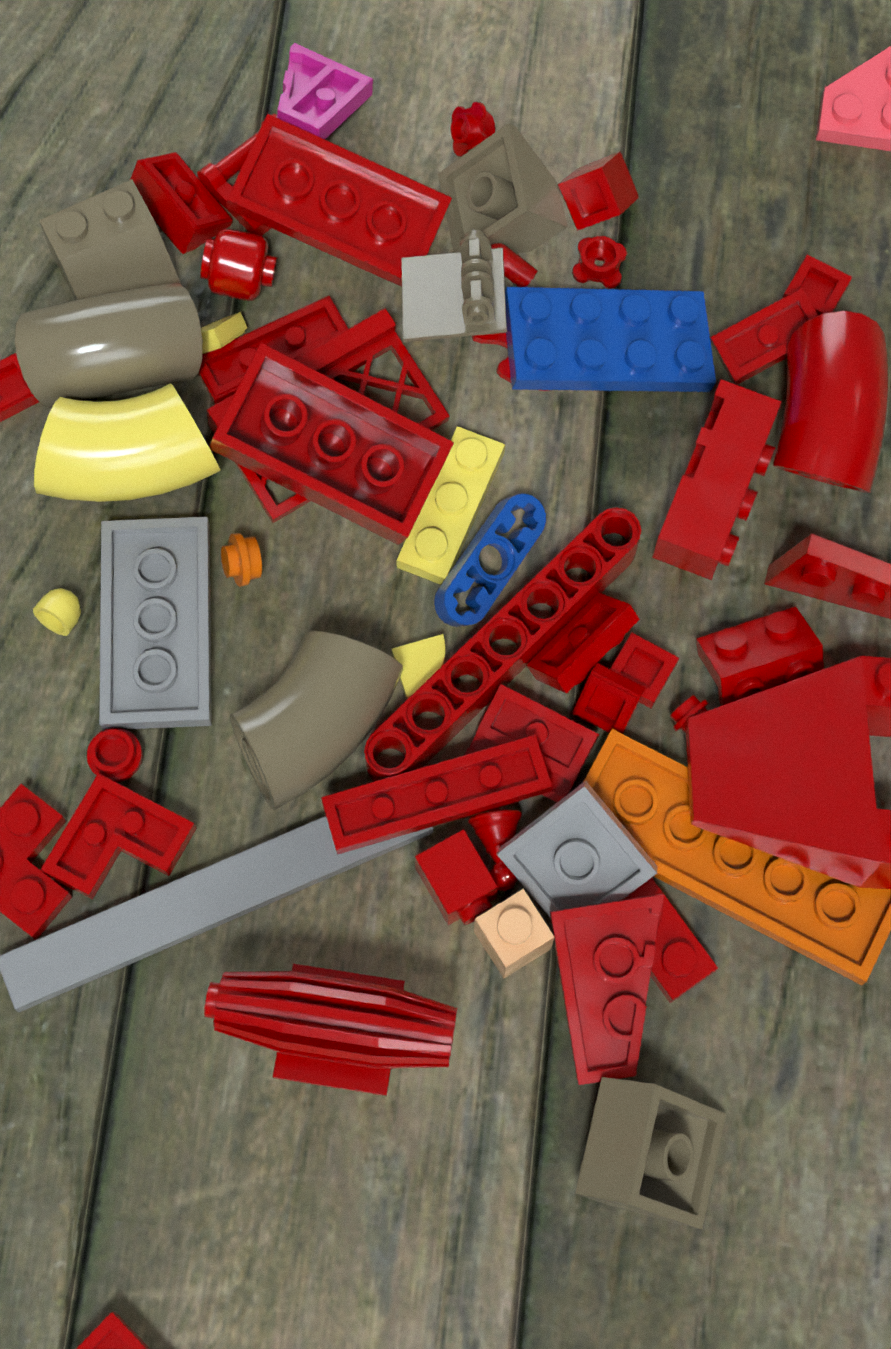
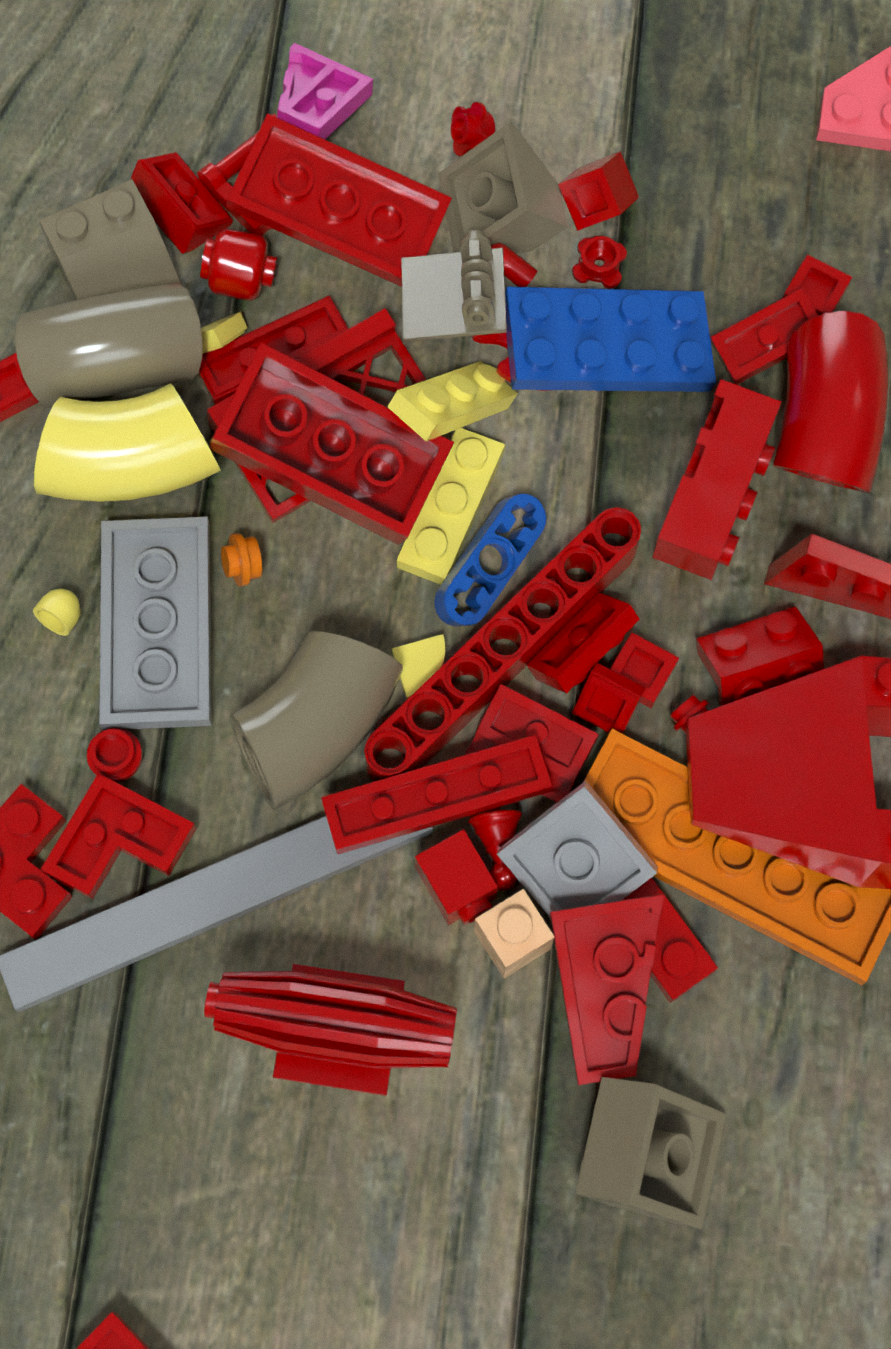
none -> light yellow plate [388,361,518,441]

